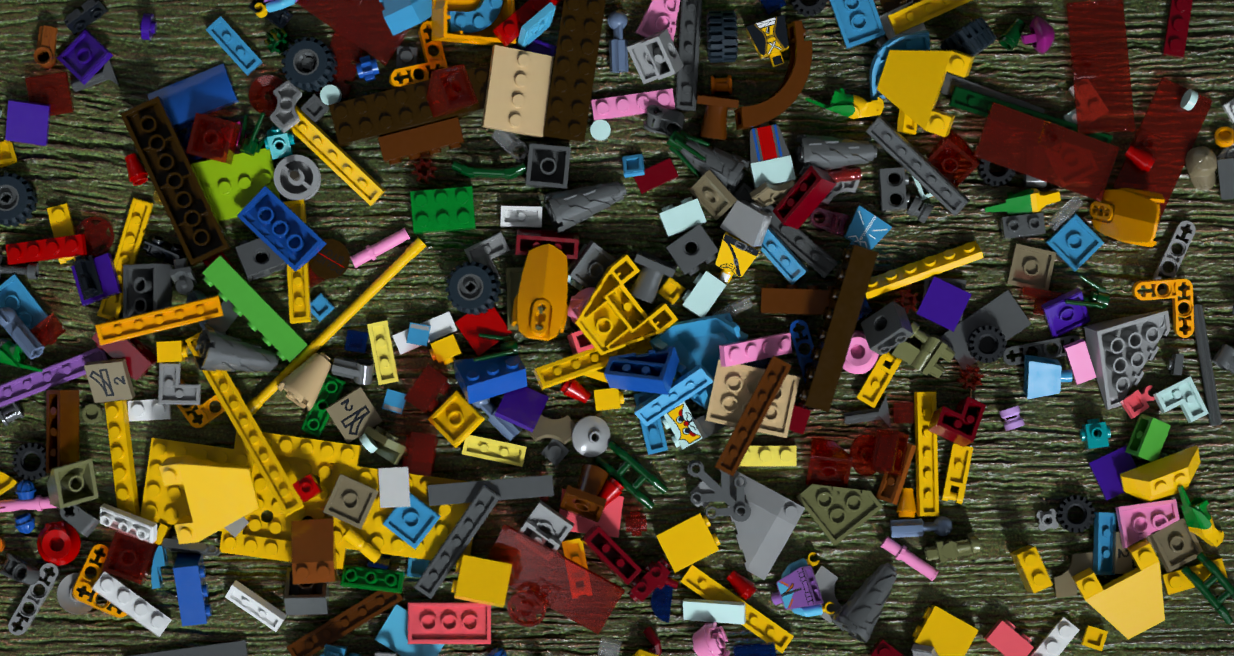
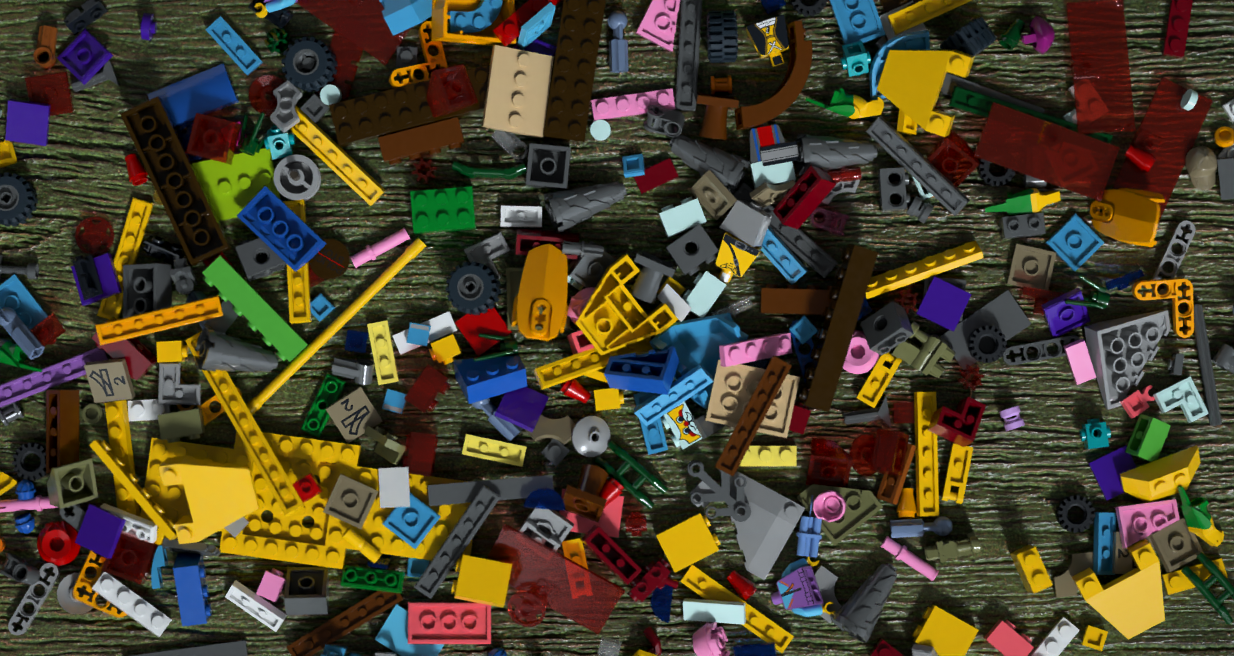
red plate [6,234,87,265] -> none
yellow plate [47,203,77,264] -> none
tan cone [277,352,332,411] -> none
dark orange slope [292,518,338,584] -> none
blue gear [356,55,380,82] -> none
light aqua tile [359,433,378,453] -> none
yellow tile [427,390,485,448] -> none
light grey brick [626,29,684,84] -> none
dark green plant [666,130,710,178] -> none
dark azure torso [844,205,892,250] -> none
torso [1023,355,1073,399] -> none
light grey plate [1036,509,1059,531] -> none
clear axle [1046,195,1083,231] -> none
none -> dark purple tile [75,504,126,559]
none -> yellow plate [89,440,177,540]
none -> olive brick [158,408,206,443]
none -> bright pink brick [256,568,286,602]
none -> clear blue plate [523,488,565,511]
none -> dark grey axle [562,240,604,258]
none -> white sticker [658,284,691,322]
none -> sticker [760,141,800,166]
none -> dark azure tile [789,315,818,345]
none -> medium blue piece [796,495,822,558]
none -> bright pink hair [813,490,846,522]
none -> teal brick [840,41,871,77]
none -> clear blue plate [1104,269,1144,291]

